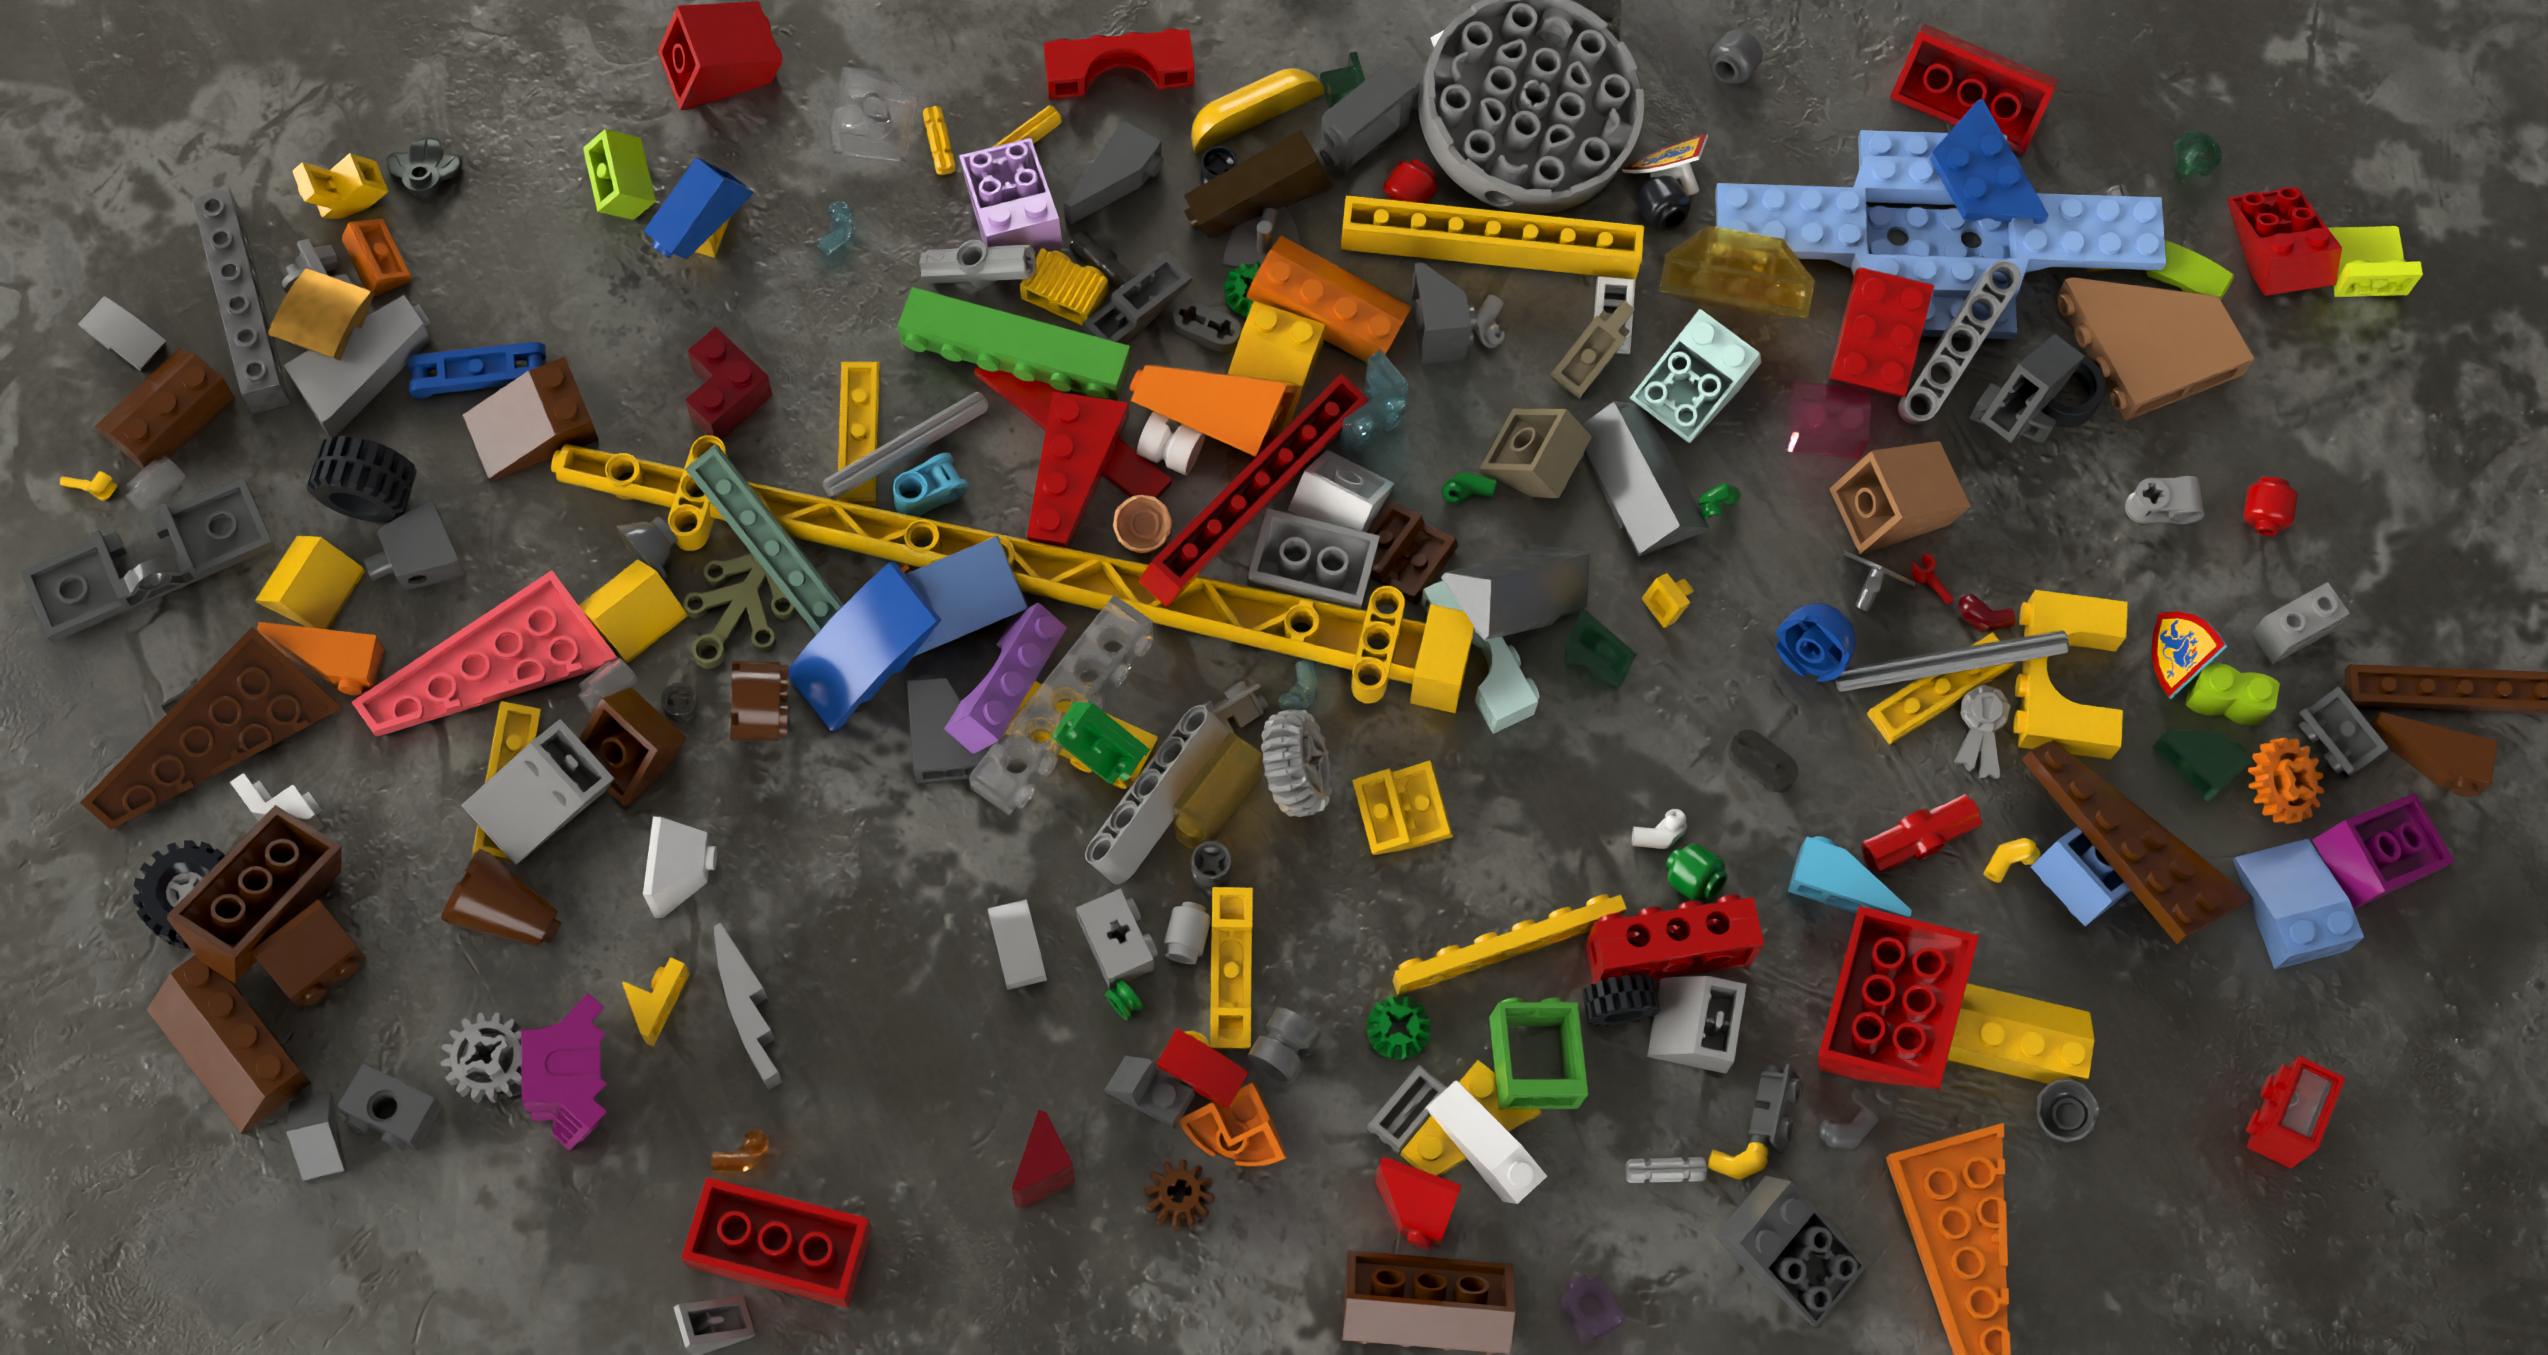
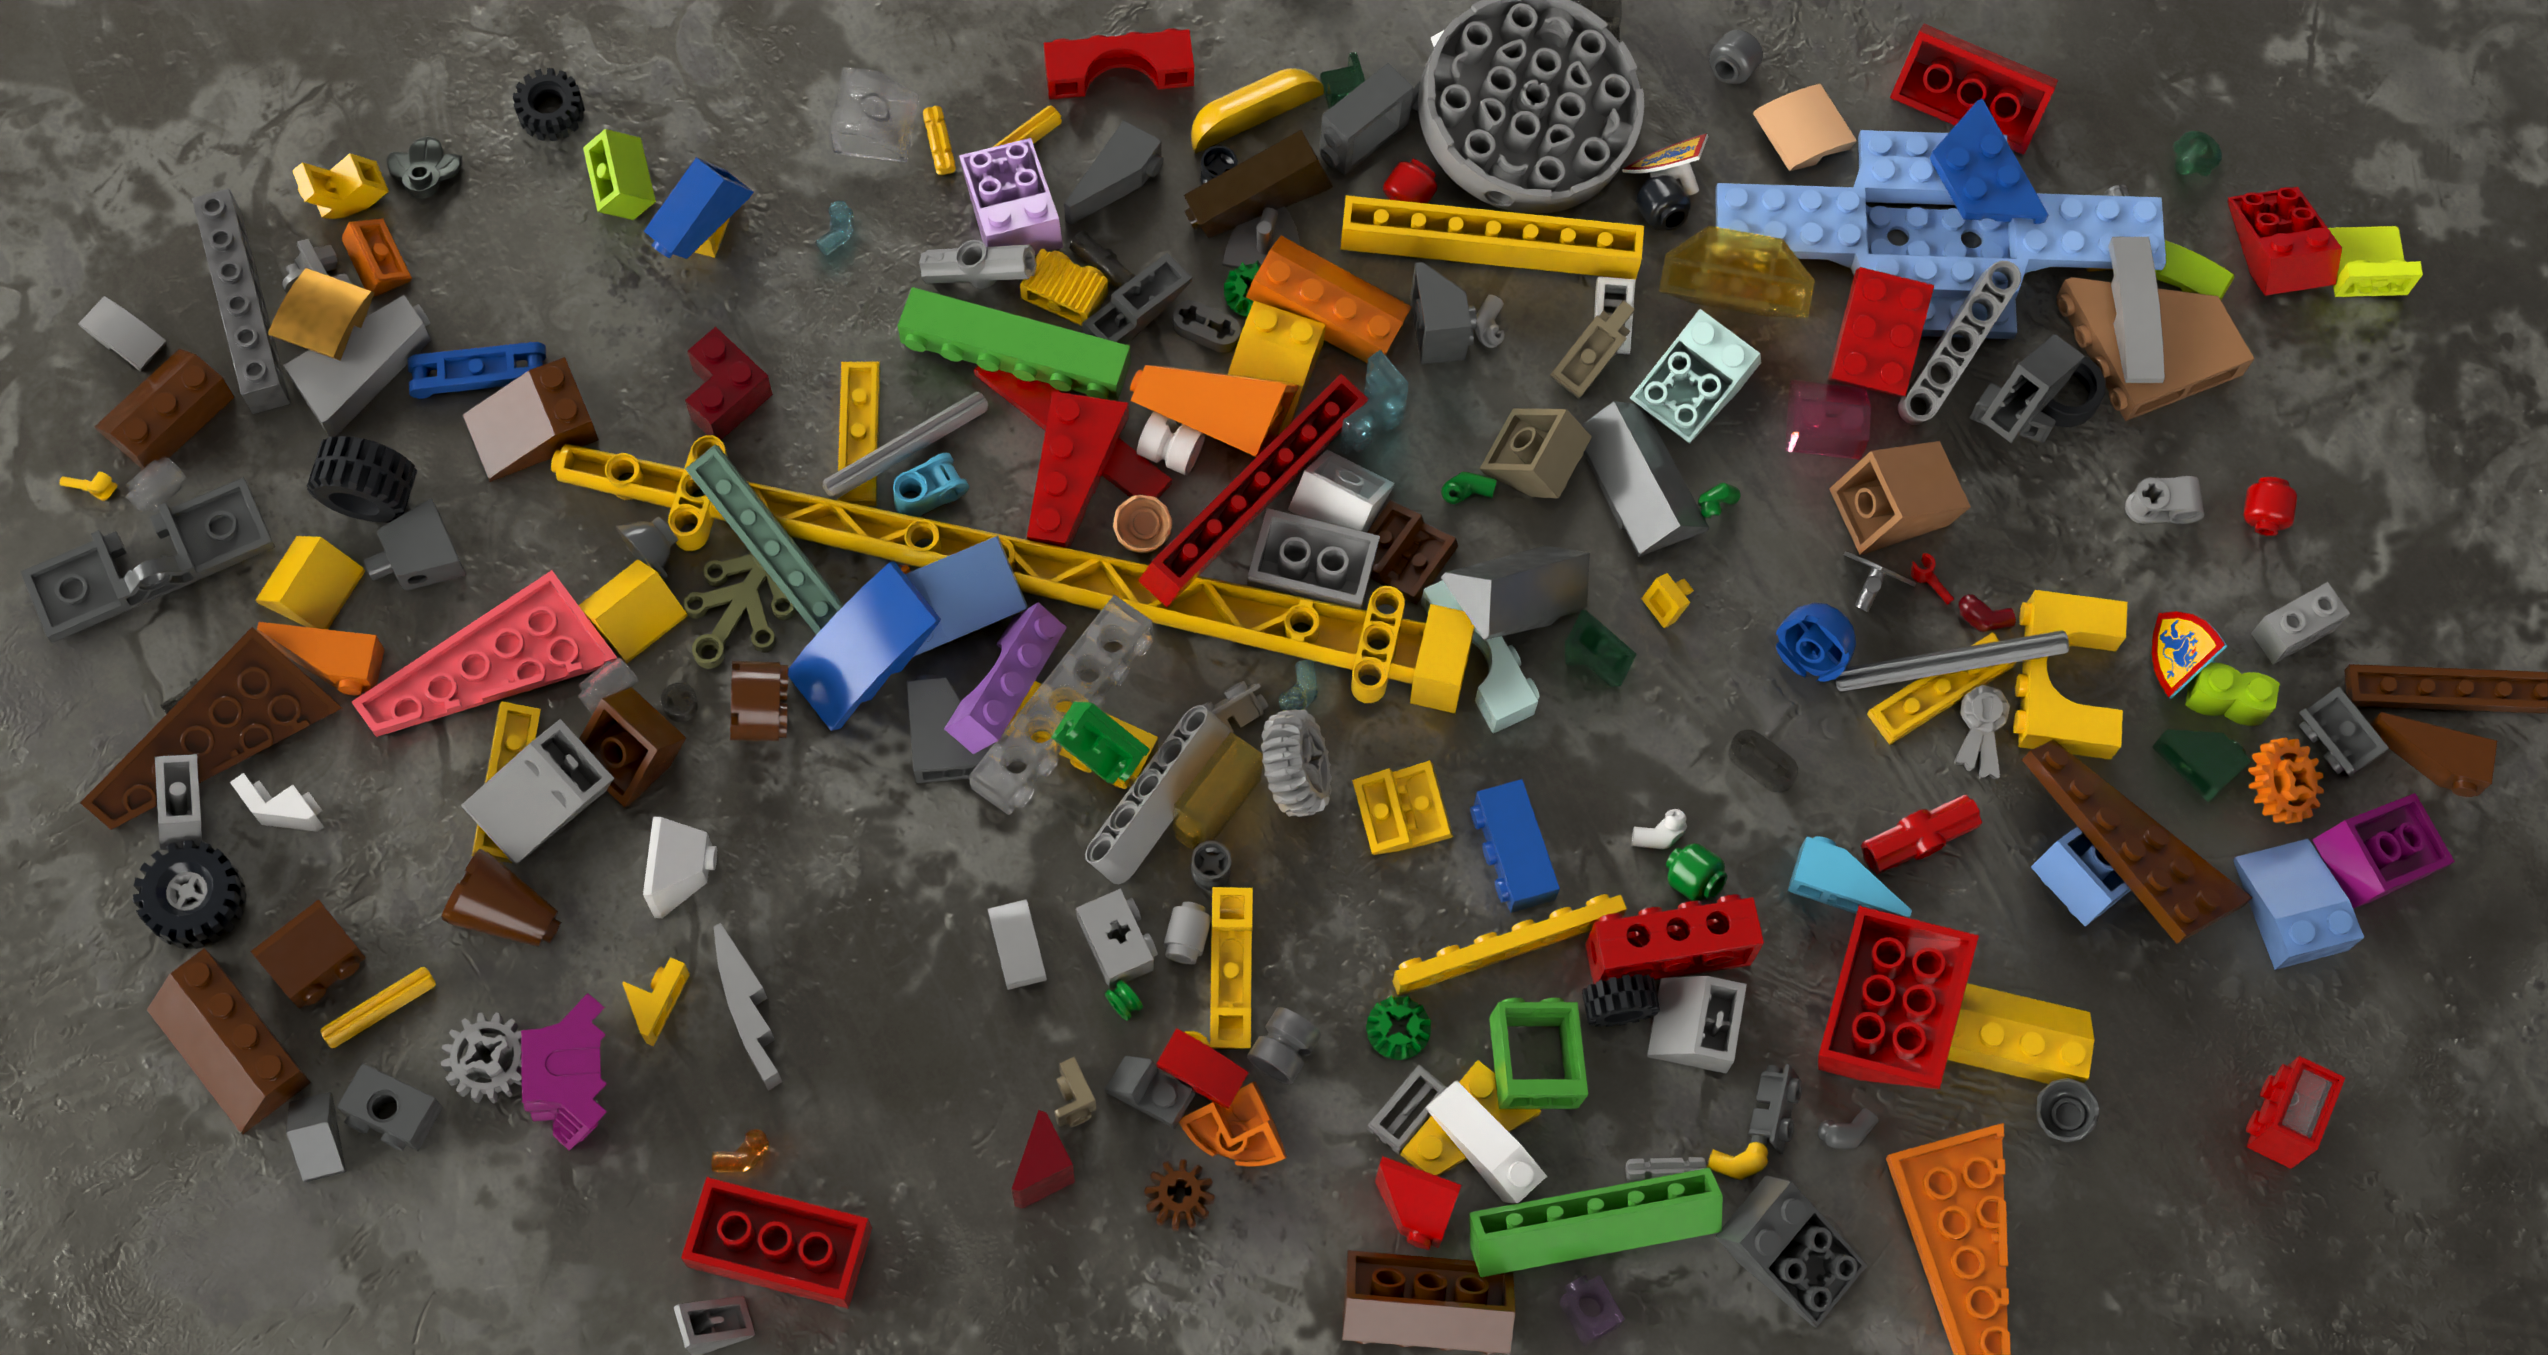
reddish brown slope [167,805,342,984] -> none
red slope [657,1,782,110] -> none
yellow arm [1983,838,2041,883] -> none
none -> light grey slope [155,754,202,850]
none -> yellow axle [320,967,436,1048]
none -> black tyre [513,68,585,141]
none -> dark tan bracket [1055,1057,1096,1127]
none -> bright green brick [1469,1168,1723,1277]
none -> blue brick [1470,779,1560,913]
none -> light nougat slope [1753,84,1857,171]
none -> light grey slope [2108,237,2165,383]

